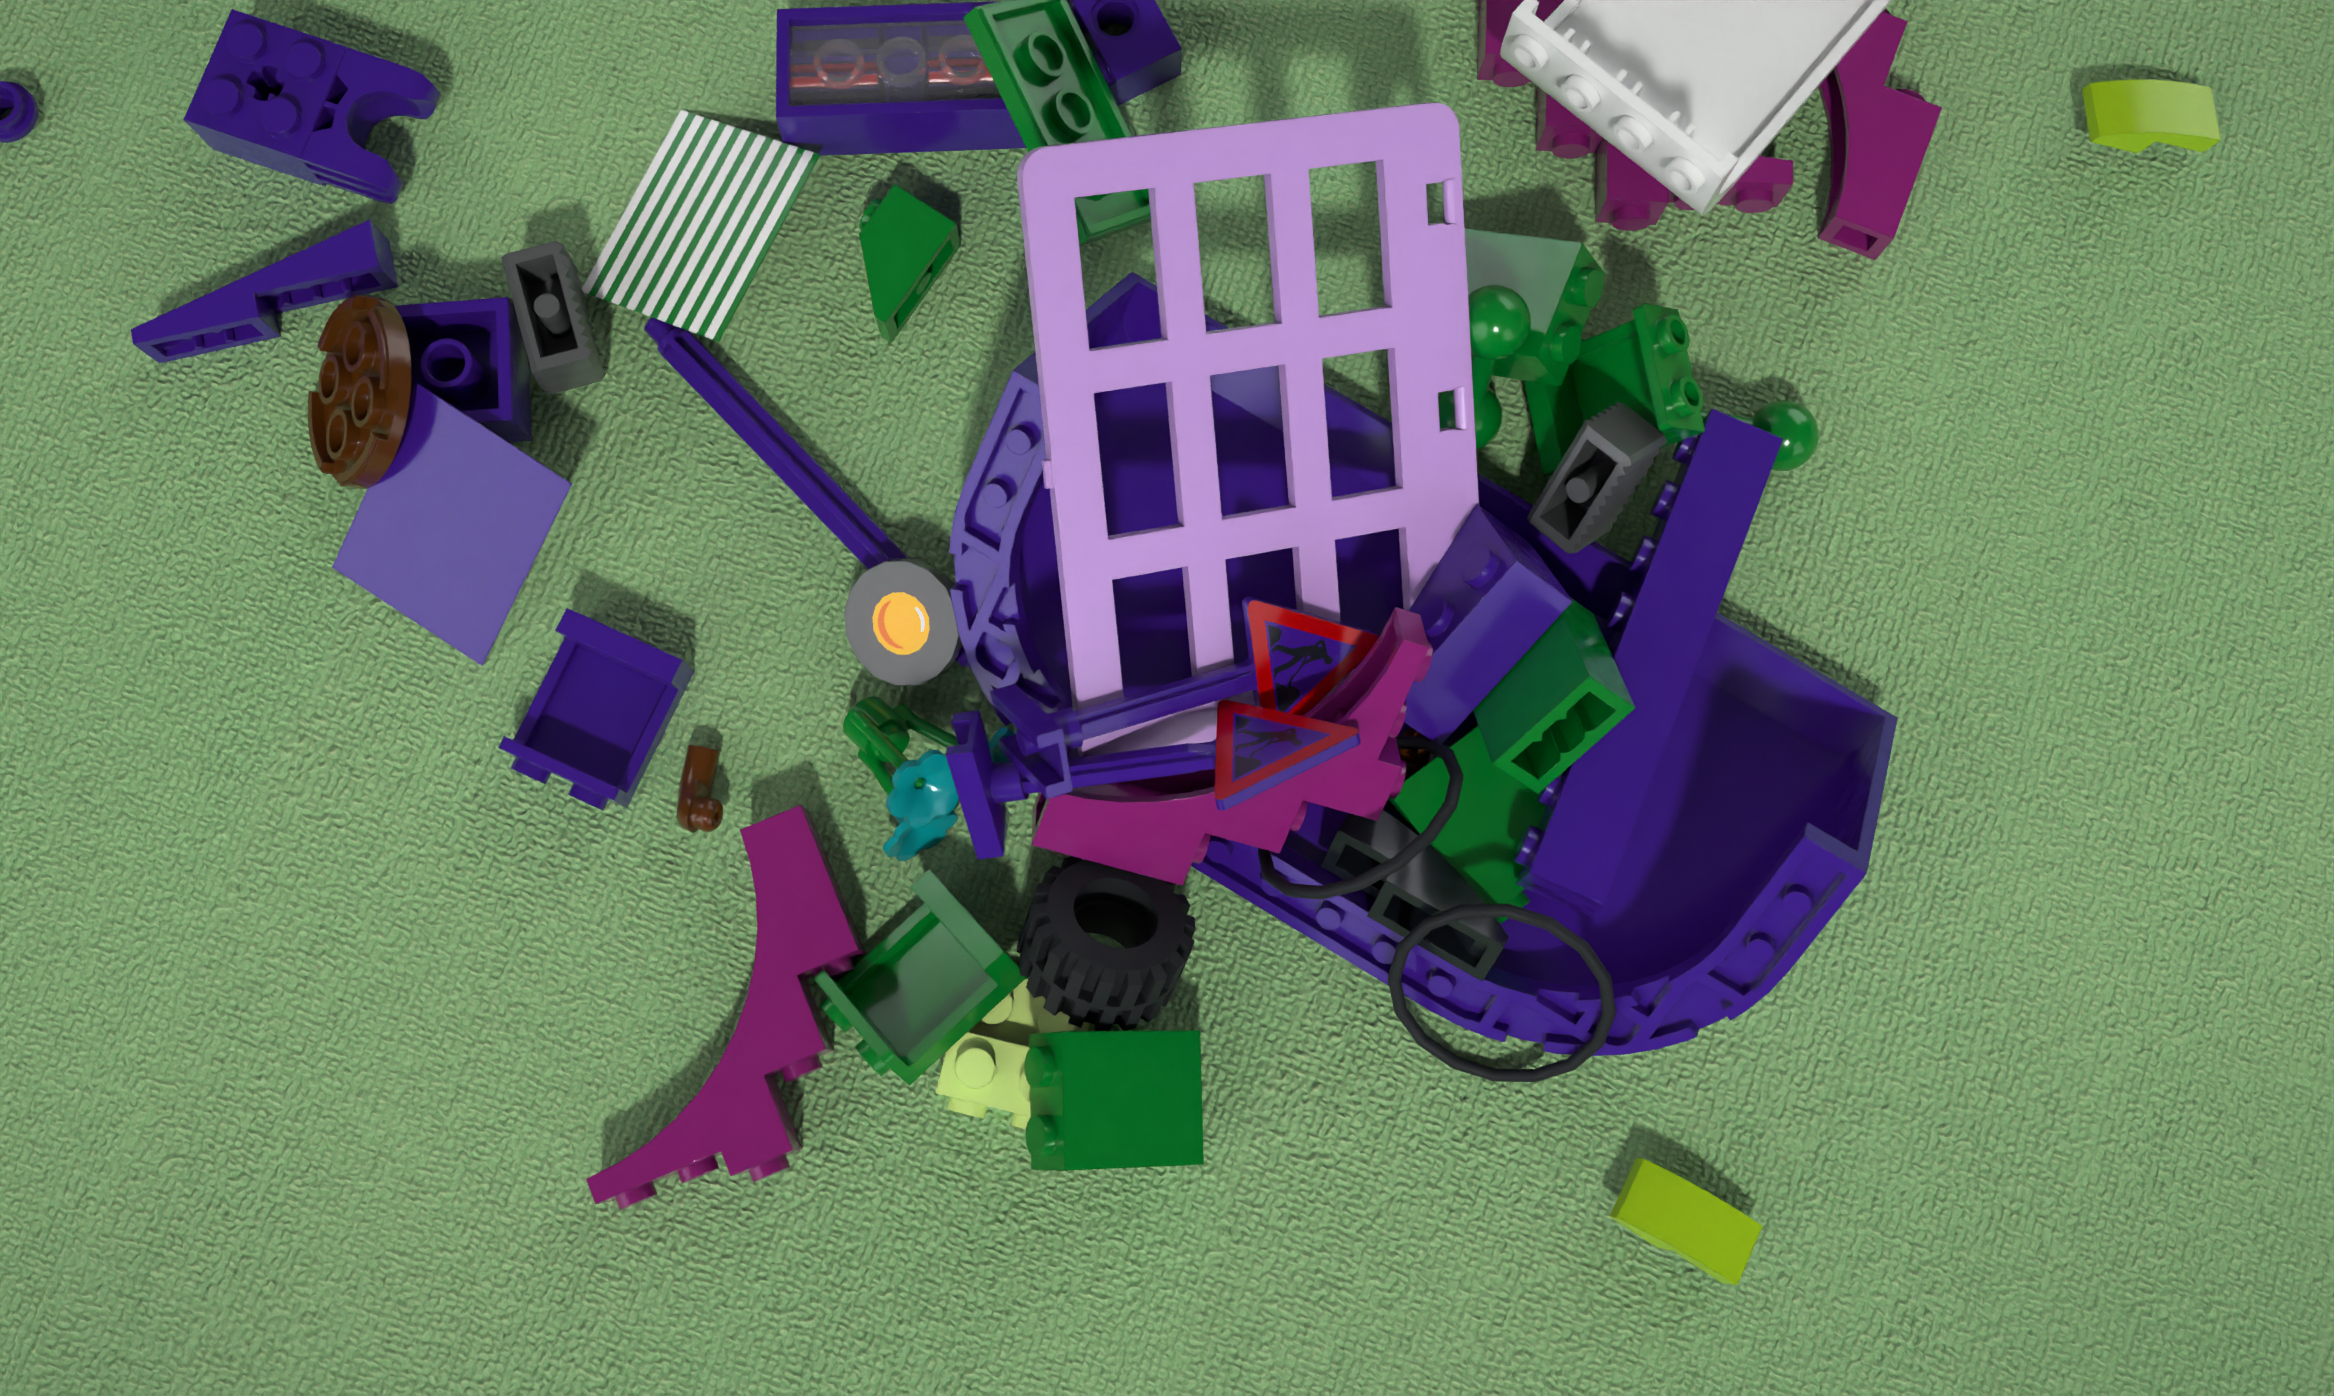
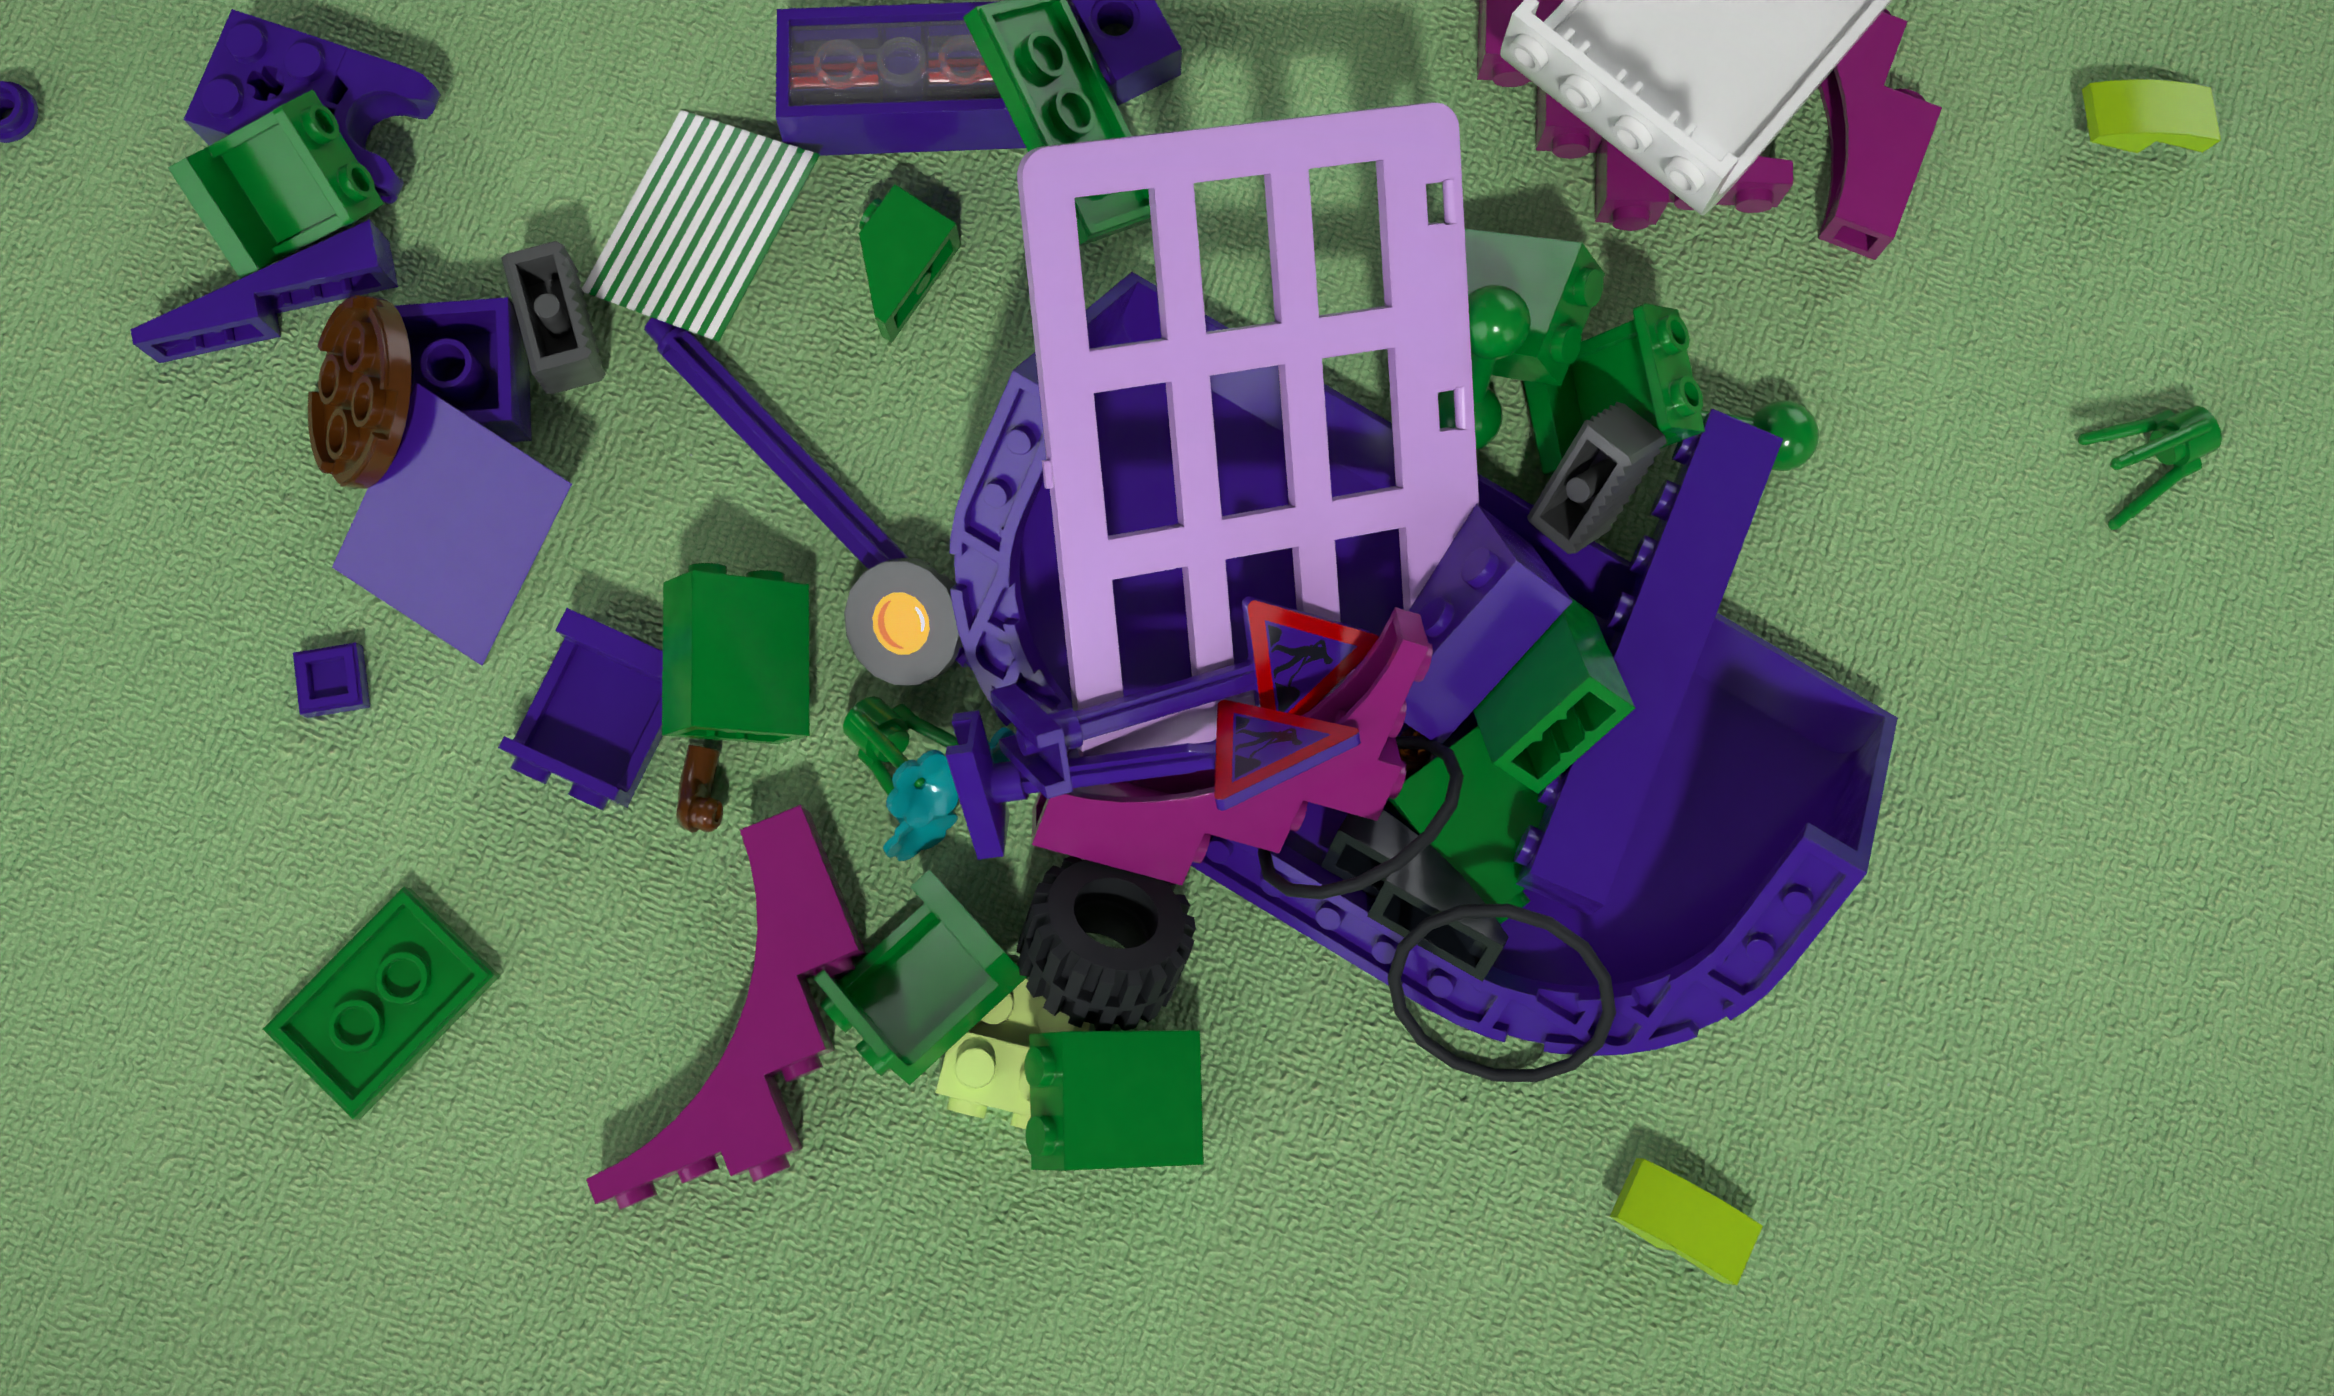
none -> green panel [168,90,384,279]
none -> green tile [263,886,500,1119]
none -> dark purple tile [293,642,370,718]
none -> green brick [662,563,810,744]
none -> green plant [2078,405,2222,530]

